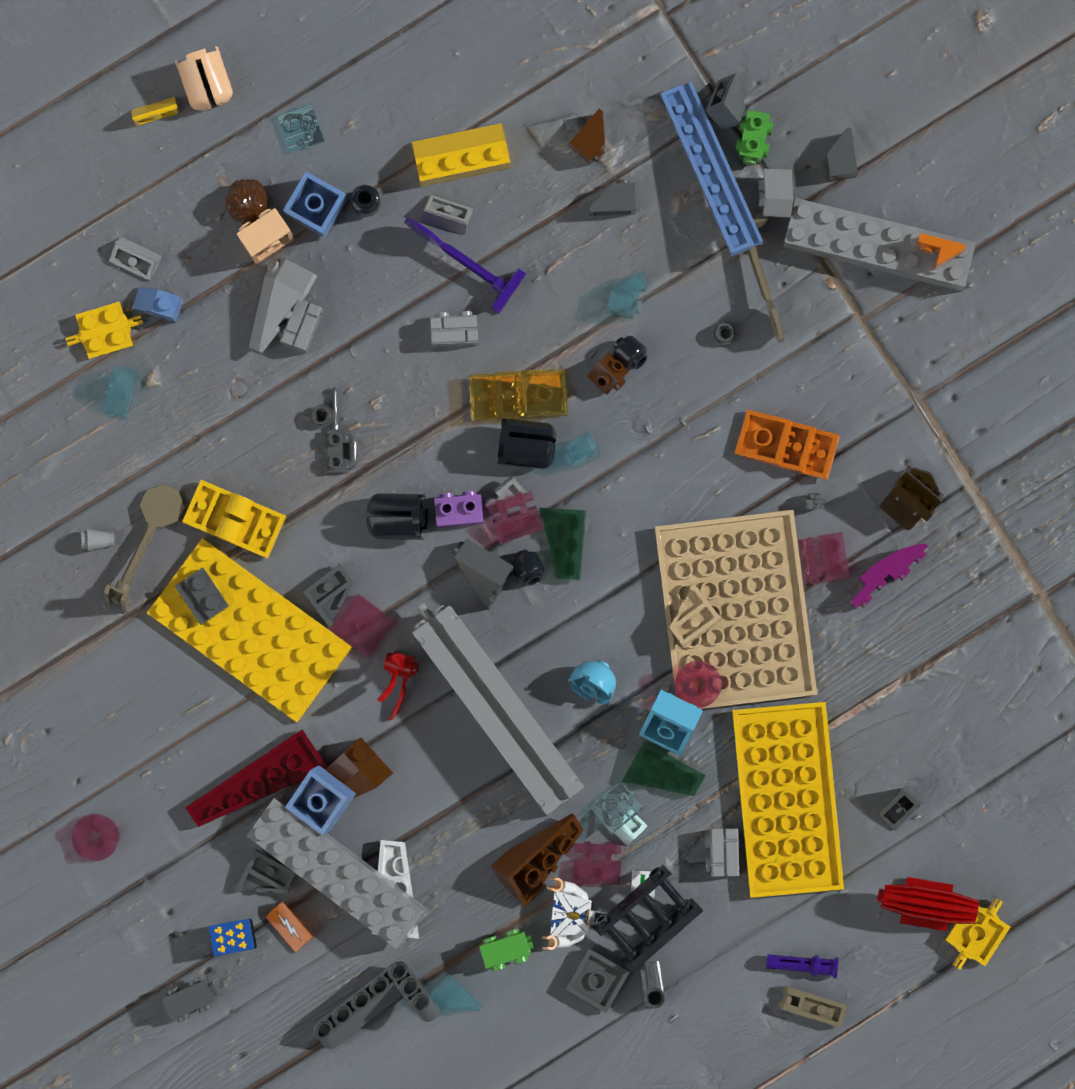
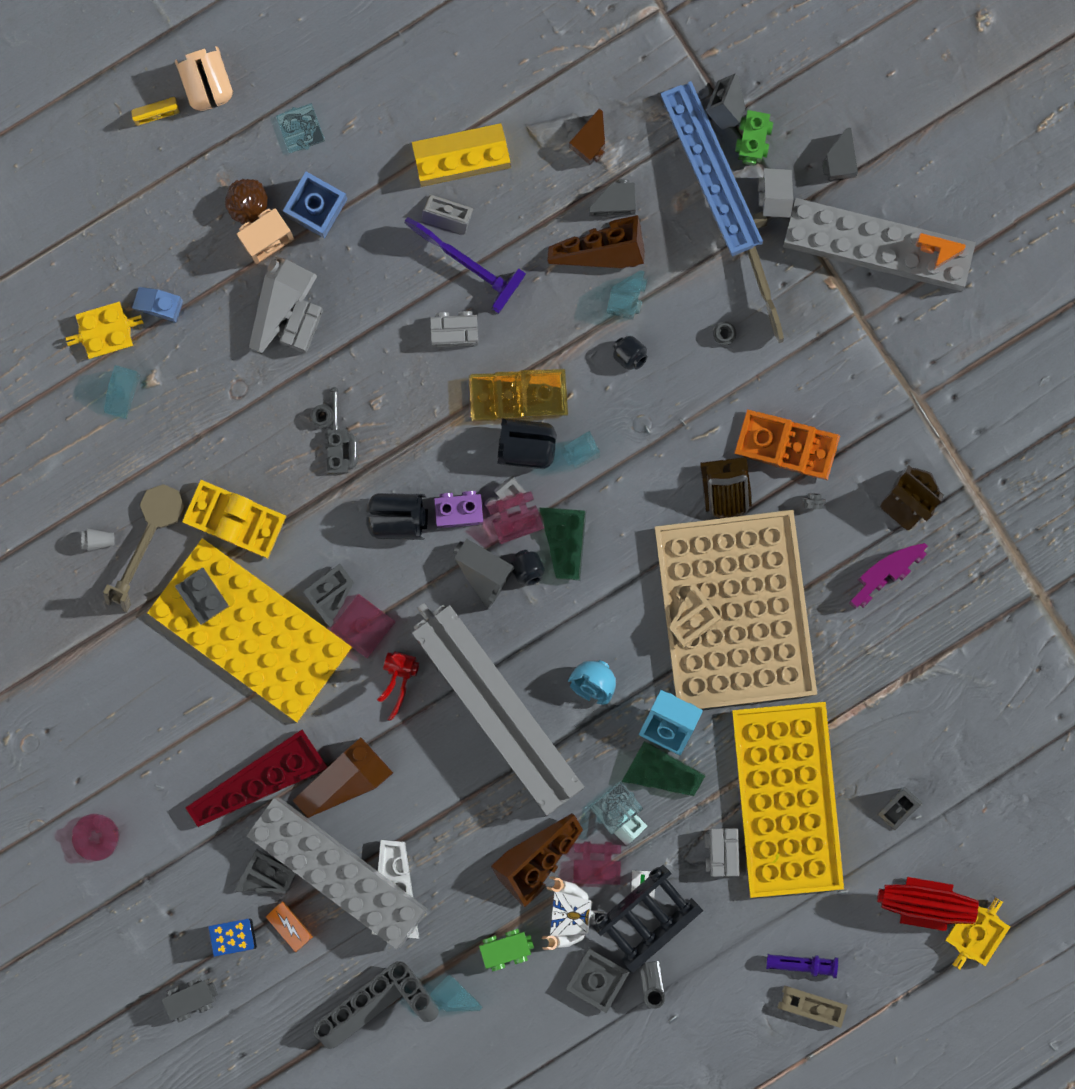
light grey slope [109,237,162,281] -> none
medium blue brick [285,766,356,835] -> none
black head [350,185,381,217] -> none
reddish brown brick [587,353,629,395] -> none
clear pink plate [675,661,722,708] -> none
clear pink plate [802,532,850,585] -> none
none -> reddish brown wedge [547,215,645,268]
none -> dark brown piece [700,457,752,519]

